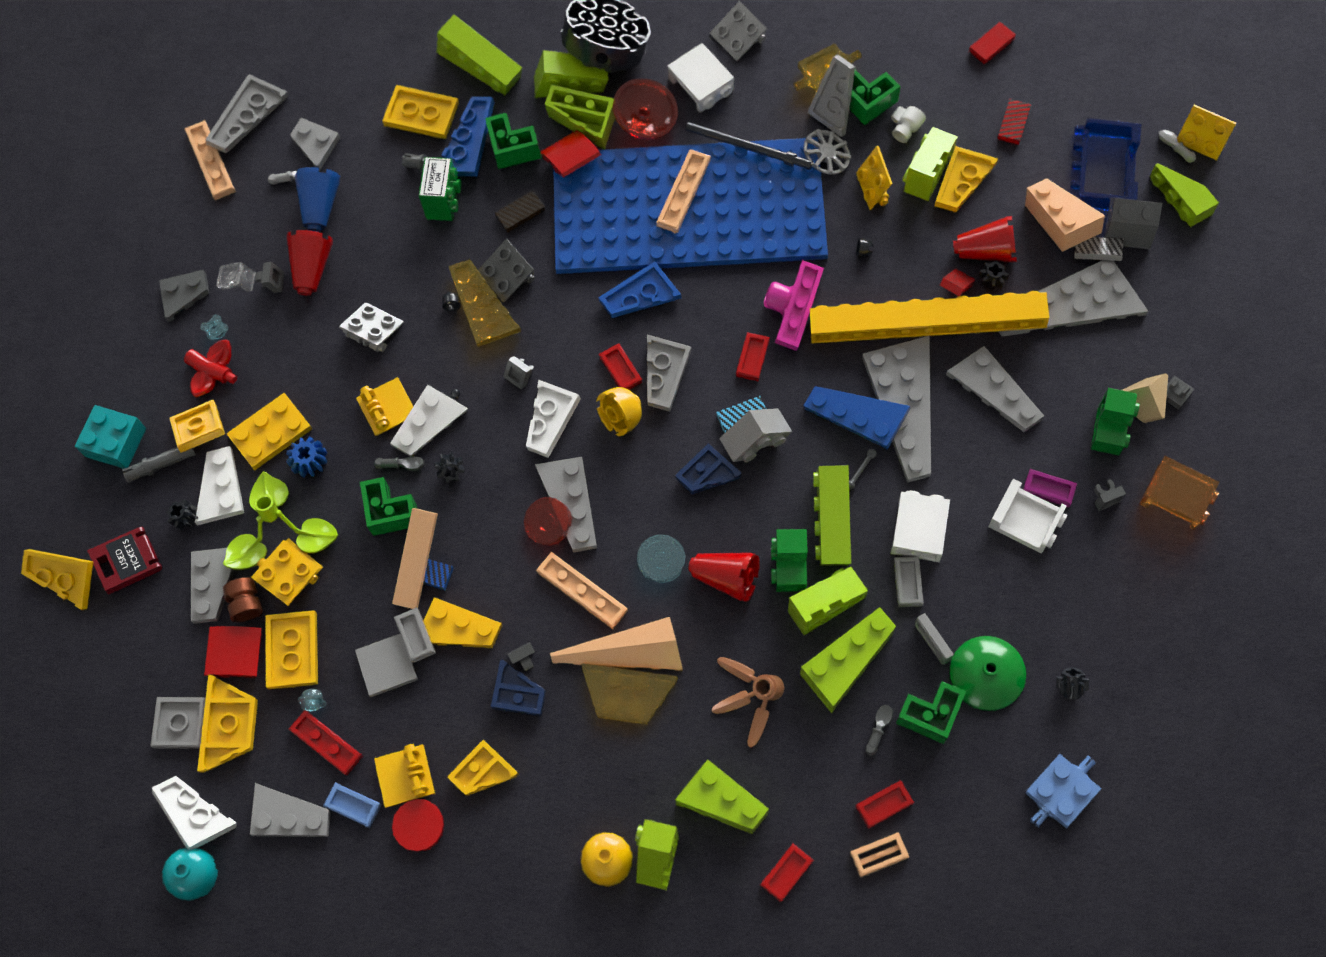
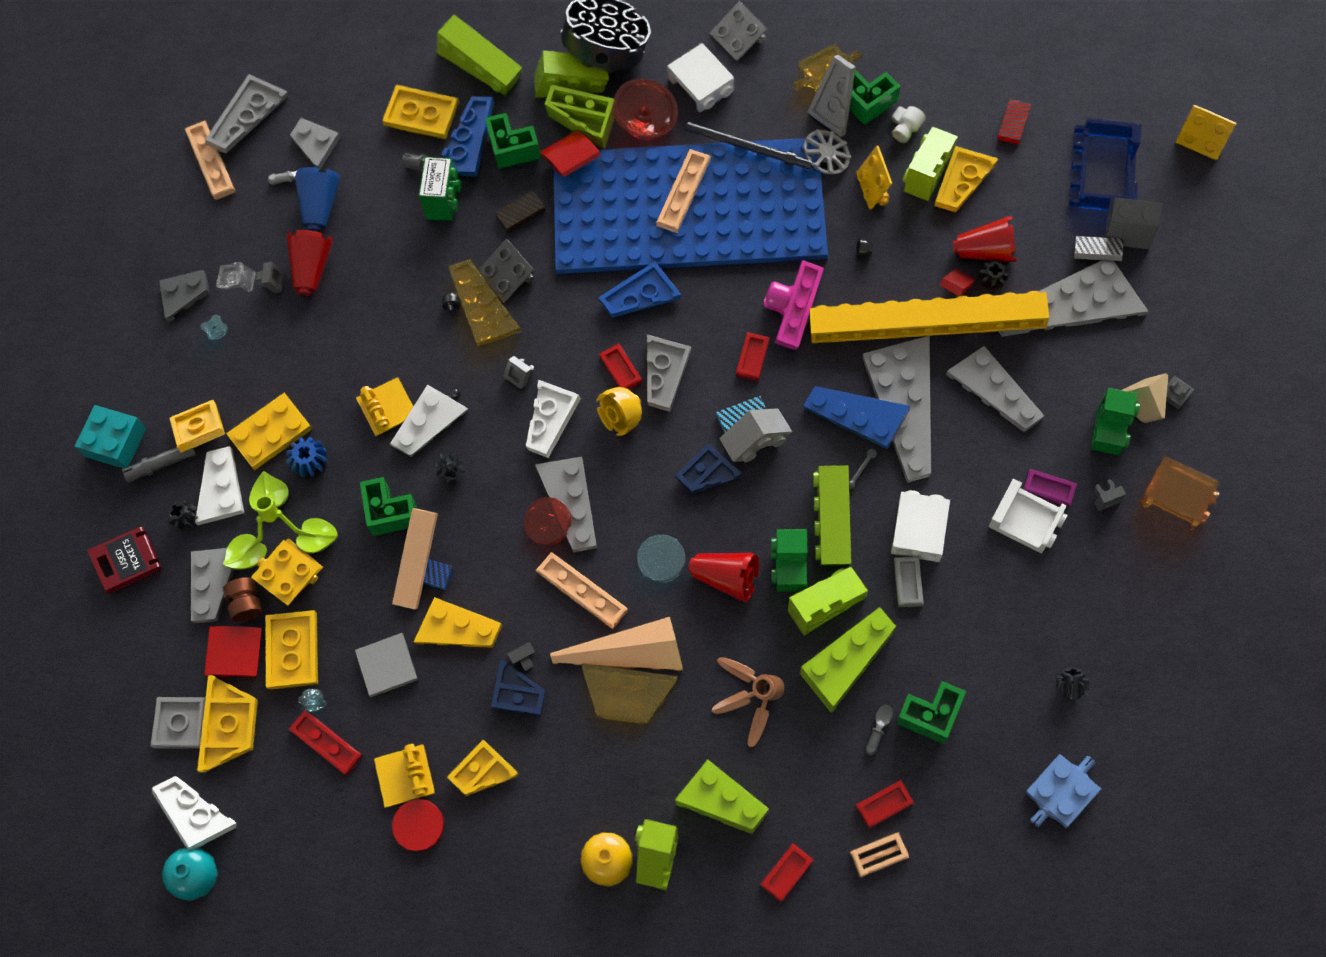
yellow wing [21,549,93,610] -> none
red plant [184,339,237,397] -> none
light grey wing [250,783,331,837] -> none
medium blue tile [323,783,382,828] -> none
light grey hinge [339,302,404,352] -> none
dark grey piece [374,456,424,471] -> none
light grey tile [394,607,435,663] -> none
light grey tile [915,613,954,665] -> none
green dish [949,636,1026,711] -> none
red tile [969,22,1016,64] -> none
light nougat wedge [1025,179,1105,252] -> none
lime slope [1150,163,1219,227] -> none
light grey piece [1158,130,1196,163] -> none

